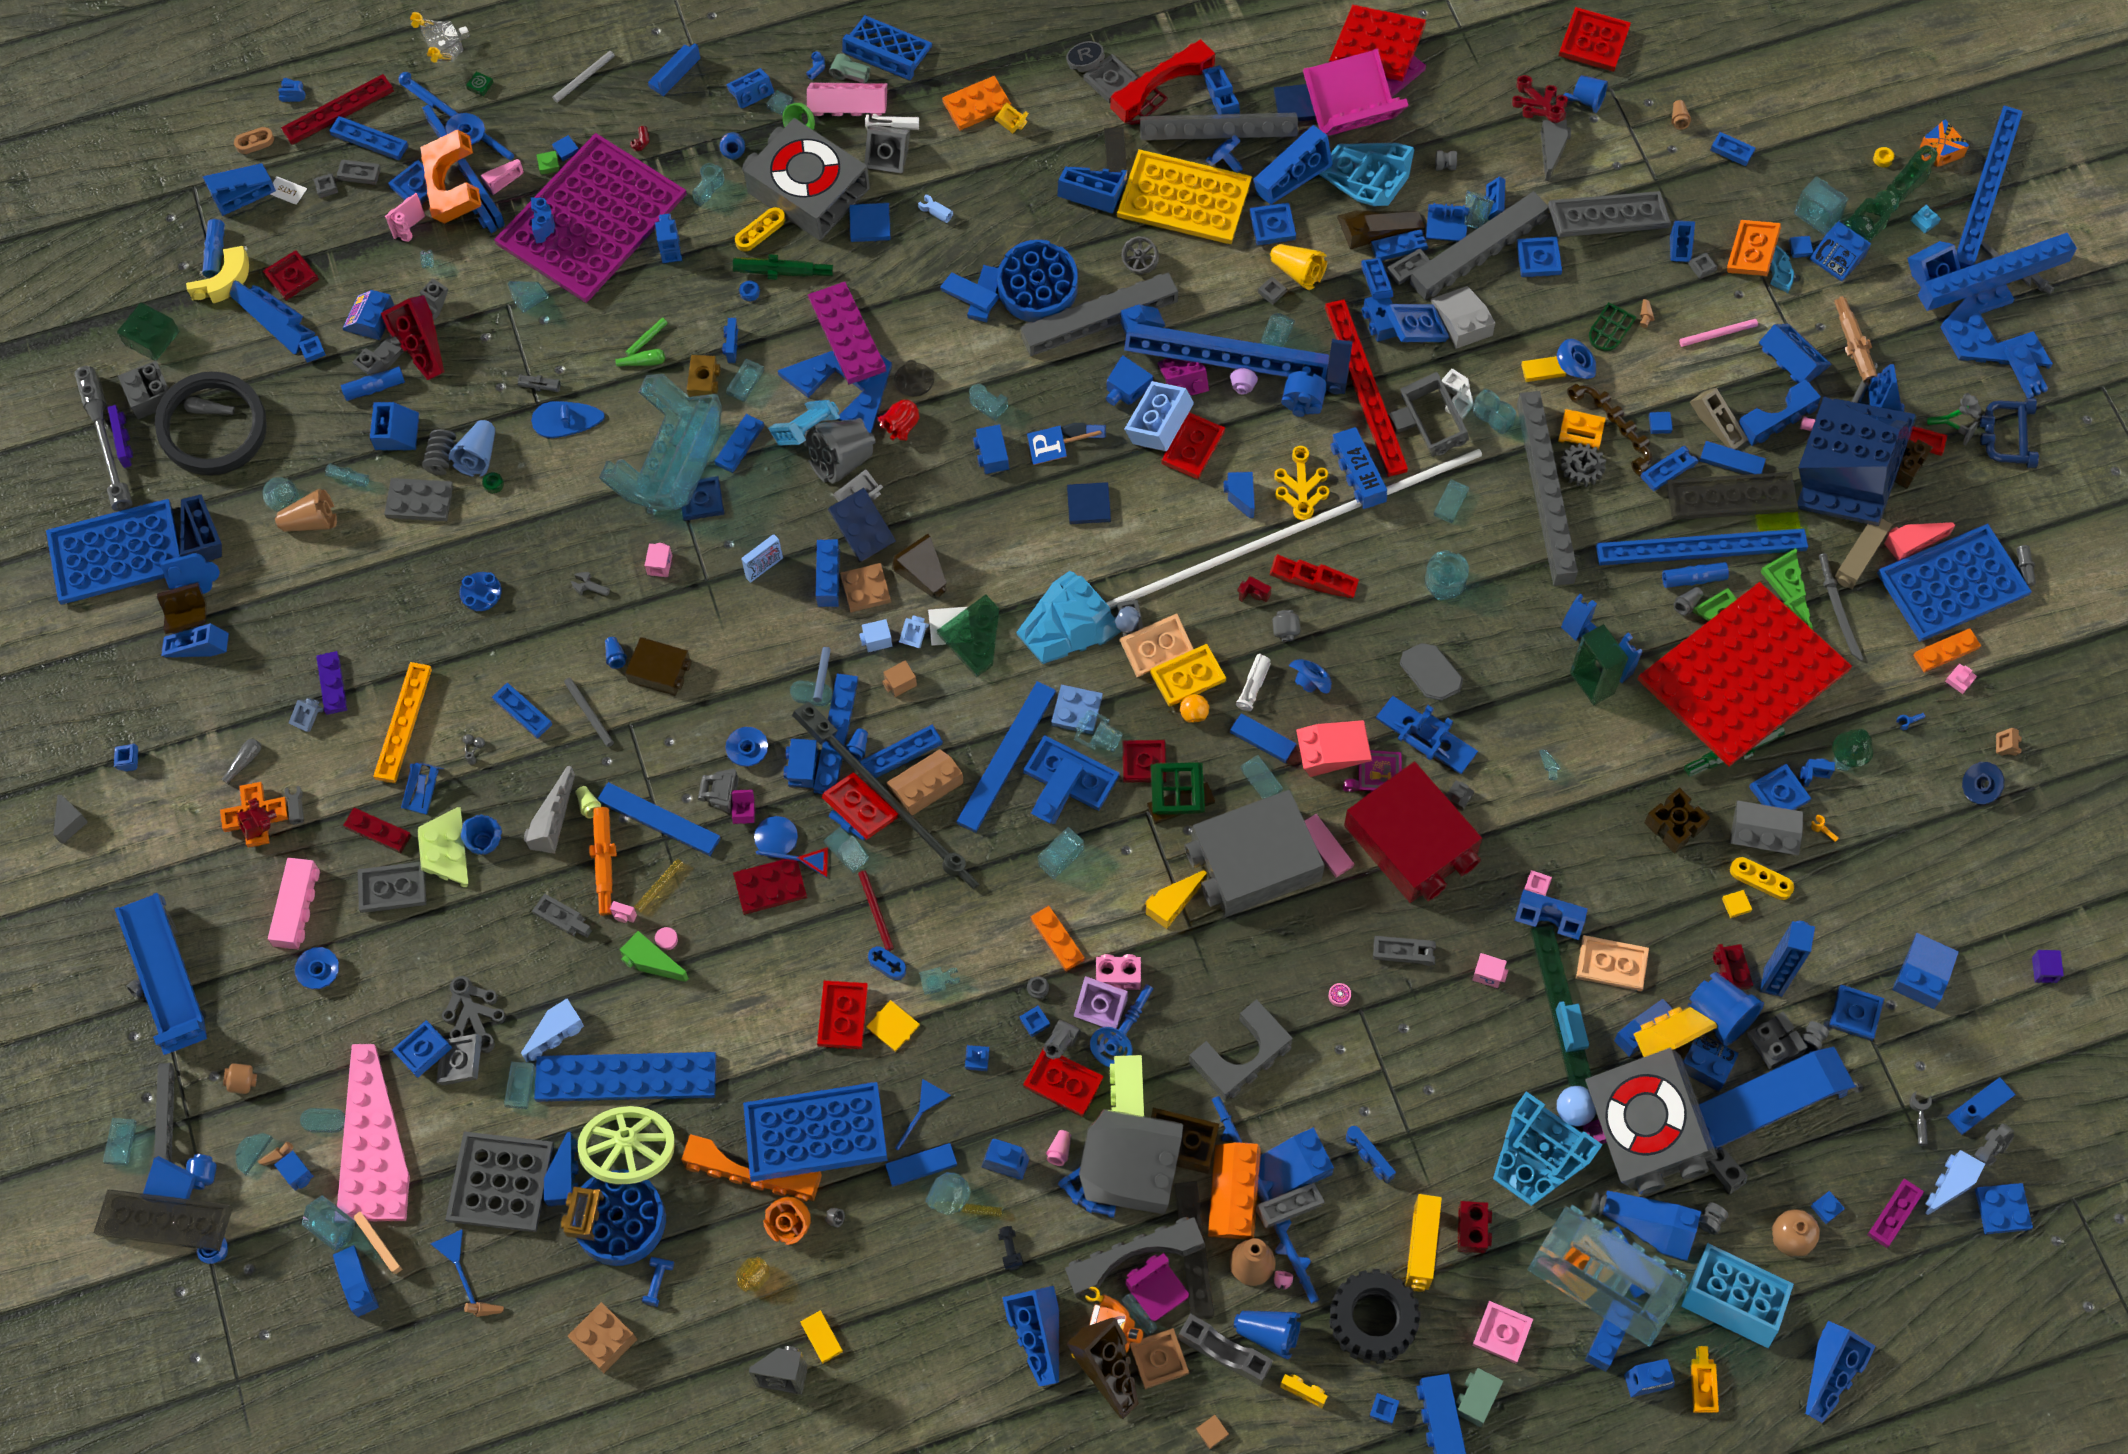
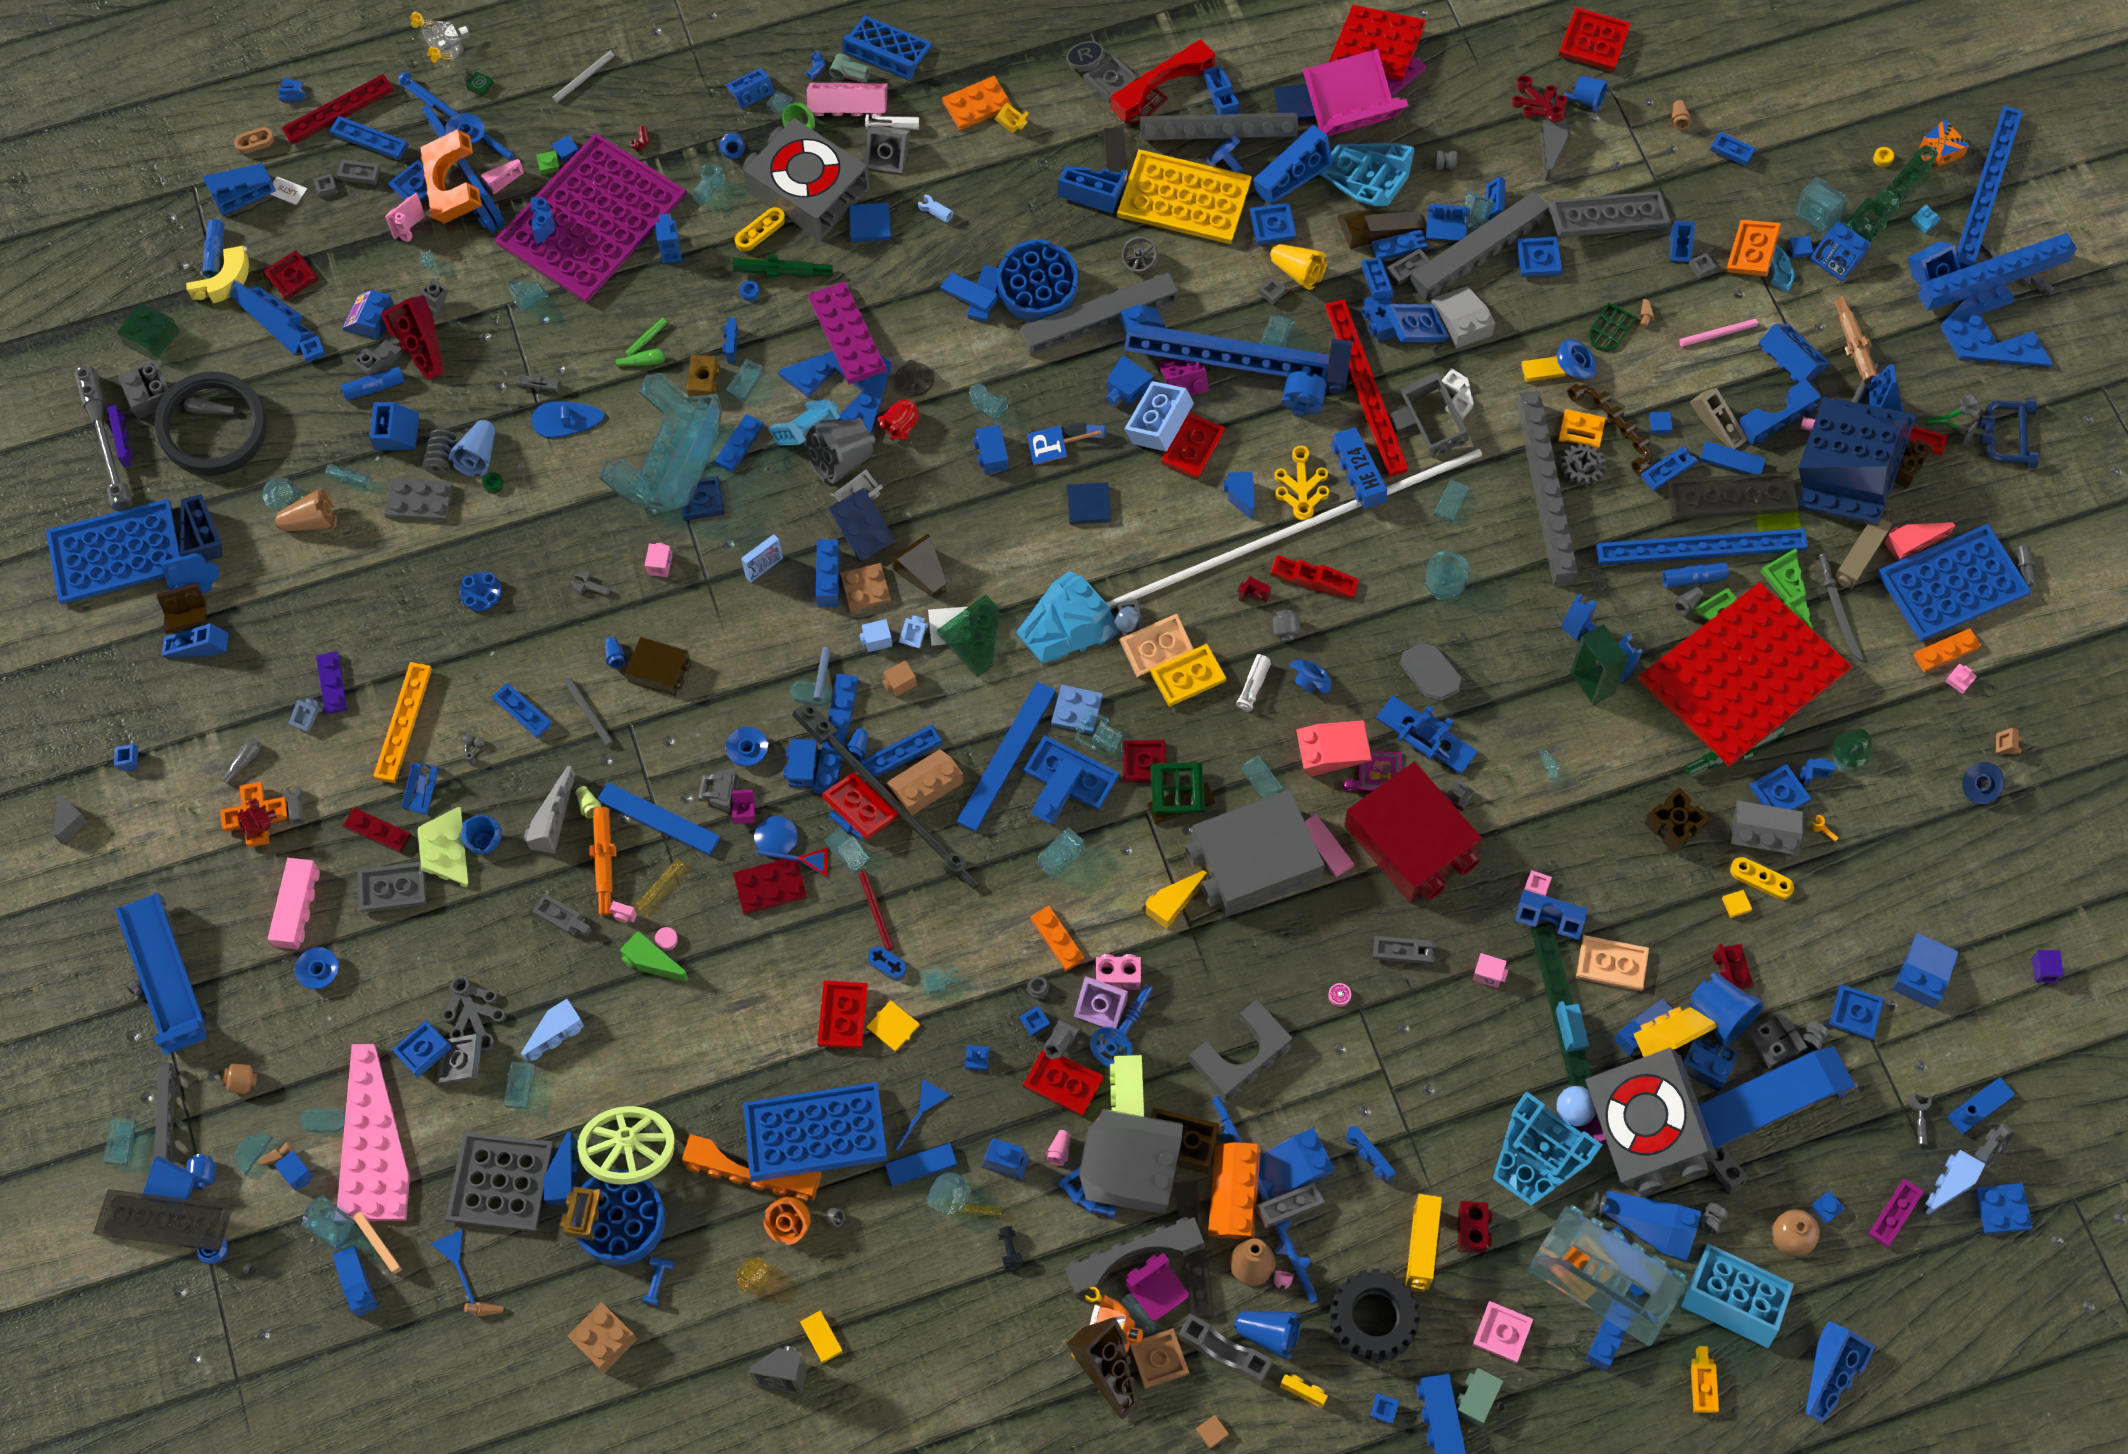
blue plate [534,1052,716,1102] -> none
blue panel [648,43,700,96] -> none
blue wedge [1002,1286,1059,1386] -> none
light orange piece [1180,694,1209,723] -> none
lavender cone [1230,368,1258,395] -> none
blue tile [1230,713,1297,763] -> none
clear light blue brick [1473,389,1516,434] -> none
blue torso [1624,1359,1674,1397] -> none
blue brick [1760,921,1815,997] -> none
blue hand [1896,713,1925,731] -> none
blue hinge [2004,341,2048,398] -> none

